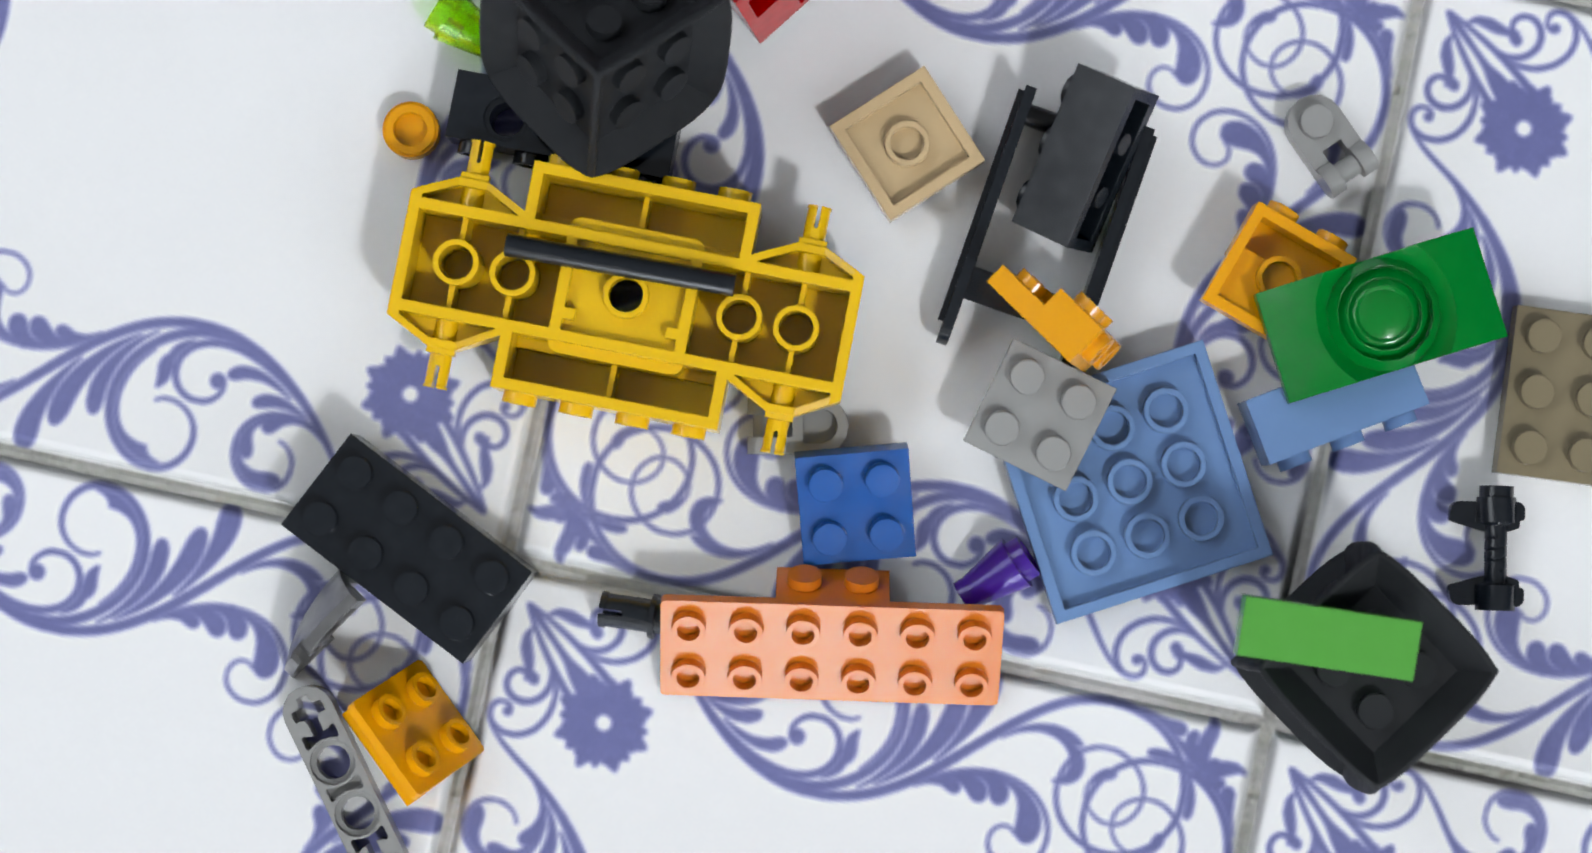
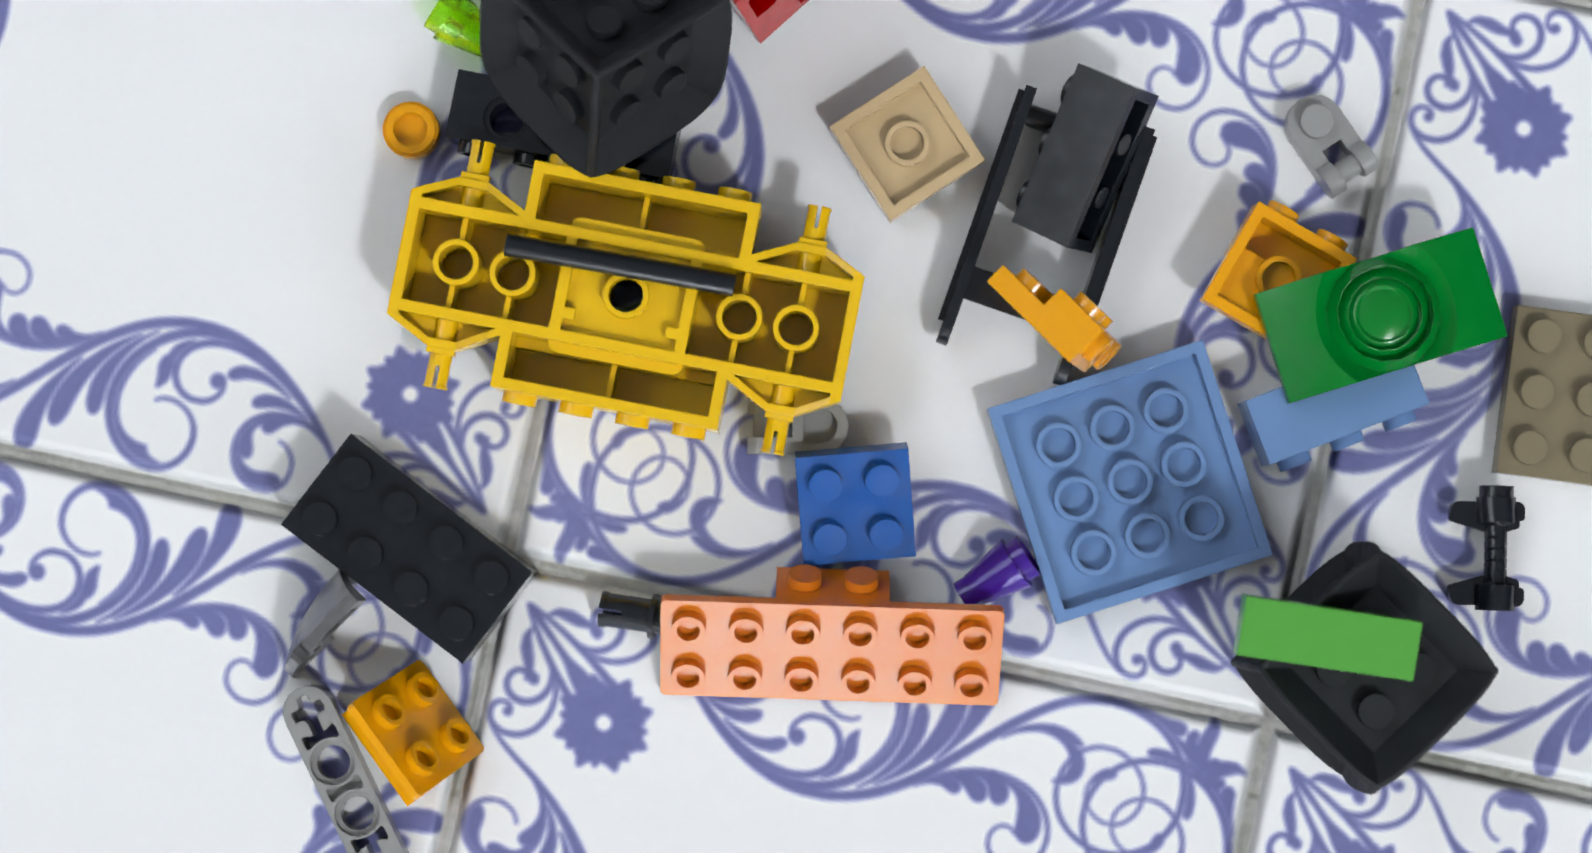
light grey plate [963,338,1117,491] -> none

